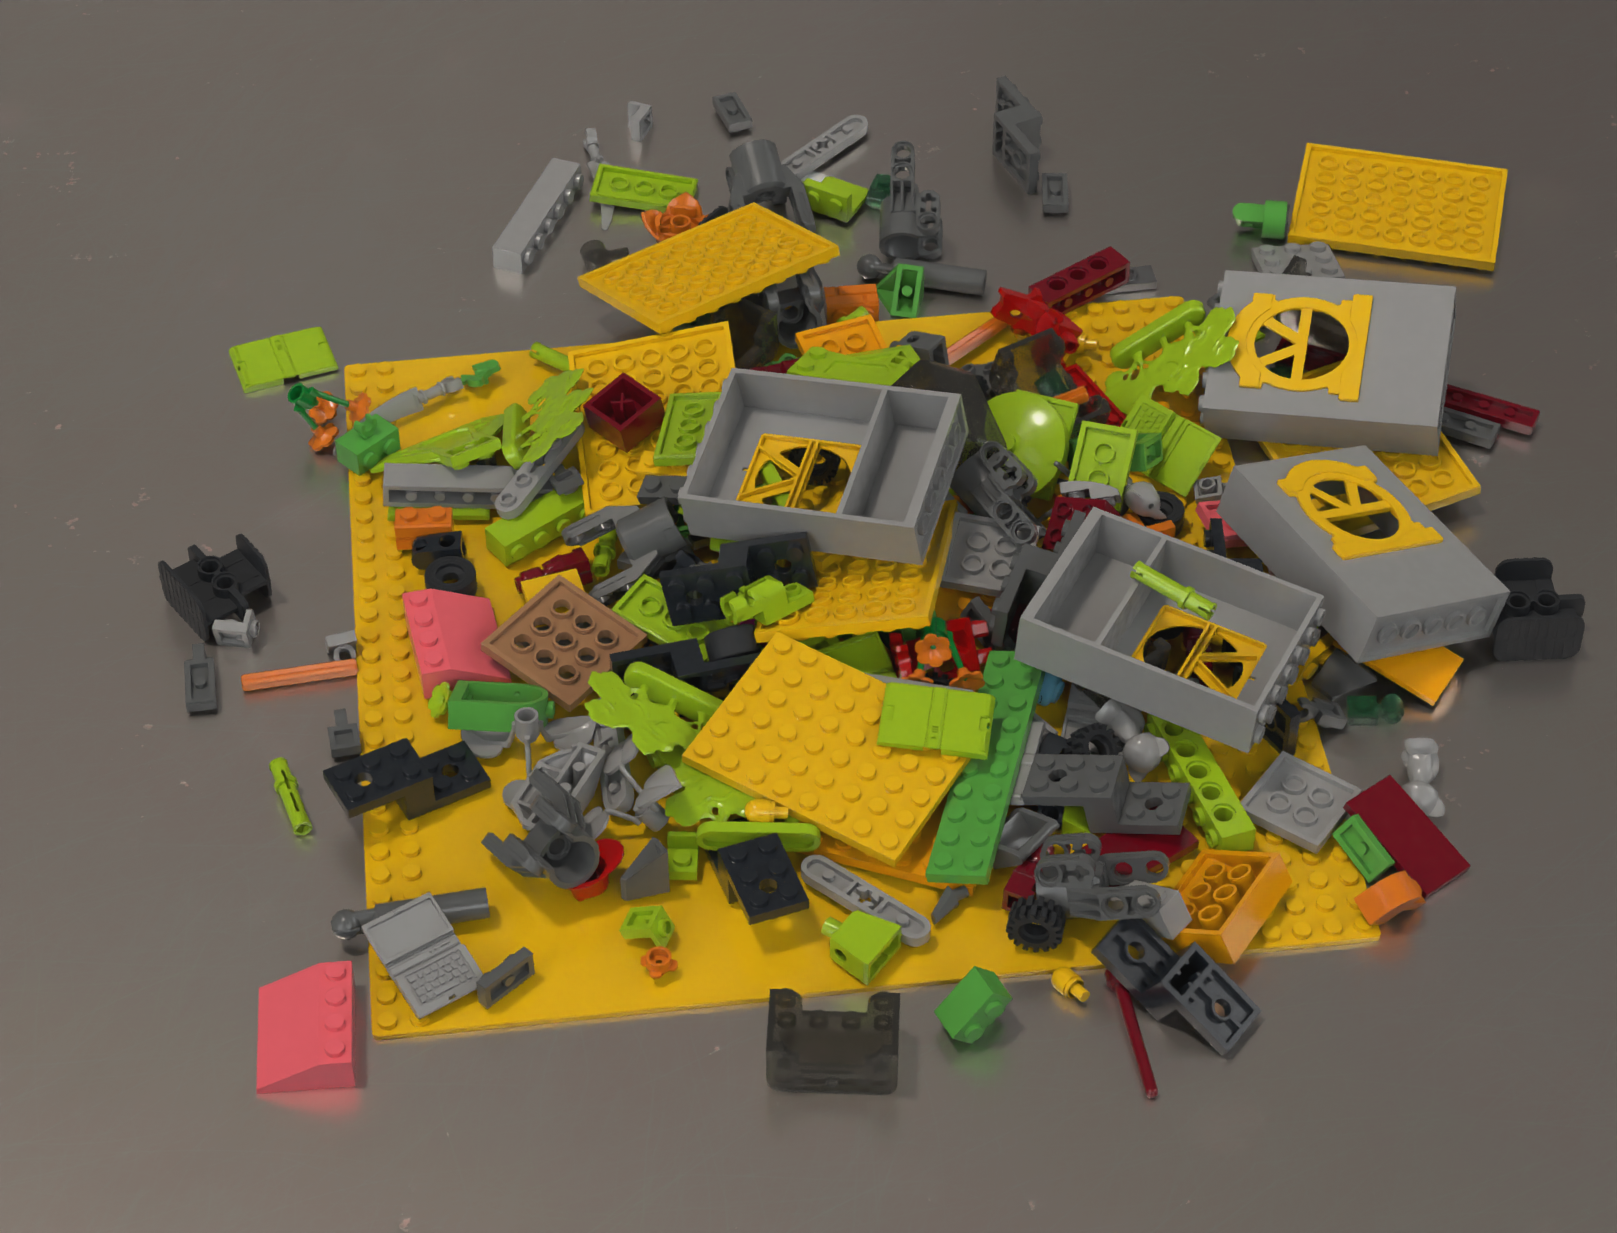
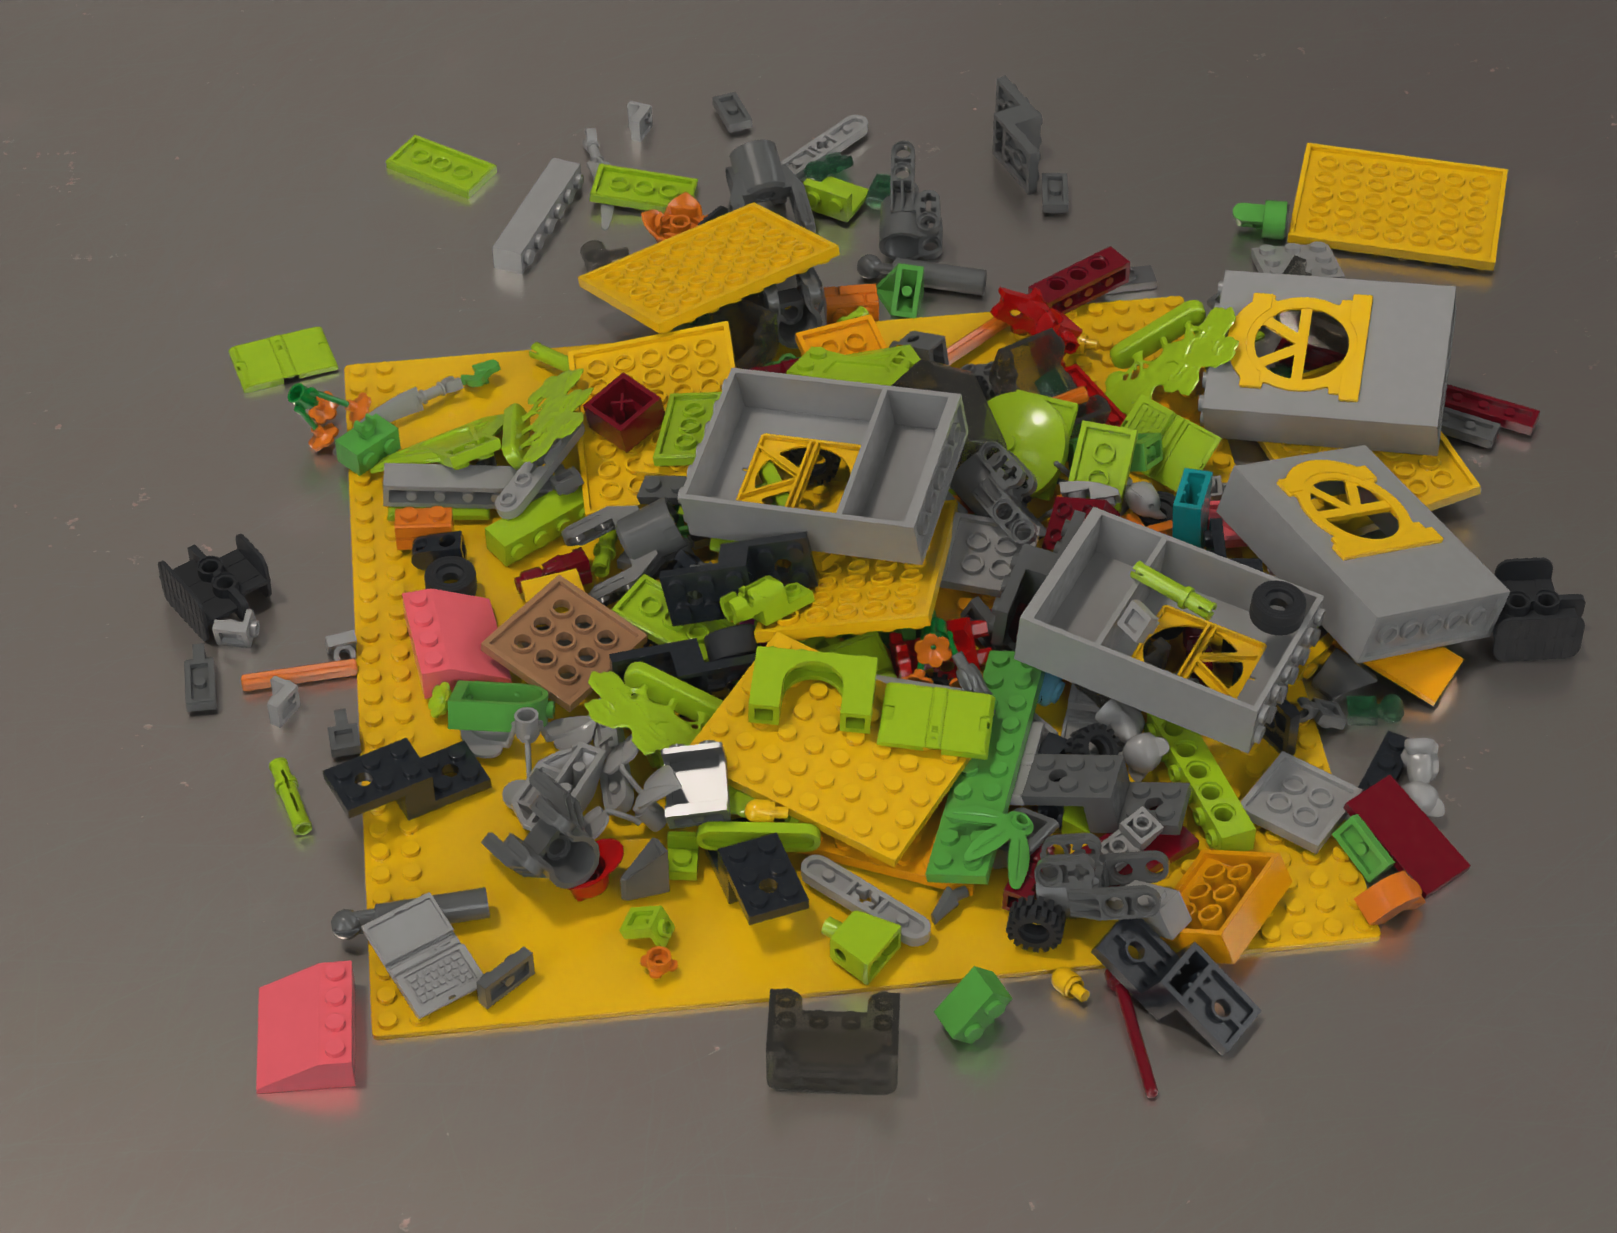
none -> light grey bracket [267,676,301,728]
none -> lime tile [386,135,497,199]
none -> panel [661,740,731,829]
none -> lime arch [748,646,878,734]
none -> clear green plate [804,152,854,181]
none -> bright green plant [944,806,1034,890]
none -> dark grey piece [951,651,996,714]
none -> light grey slope [1100,806,1164,872]
none -> light grey tile [1117,600,1159,643]
none -> teal slope [1172,468,1213,549]
none -> black tyre [1249,580,1306,636]
none -> black plate [1358,731,1409,792]

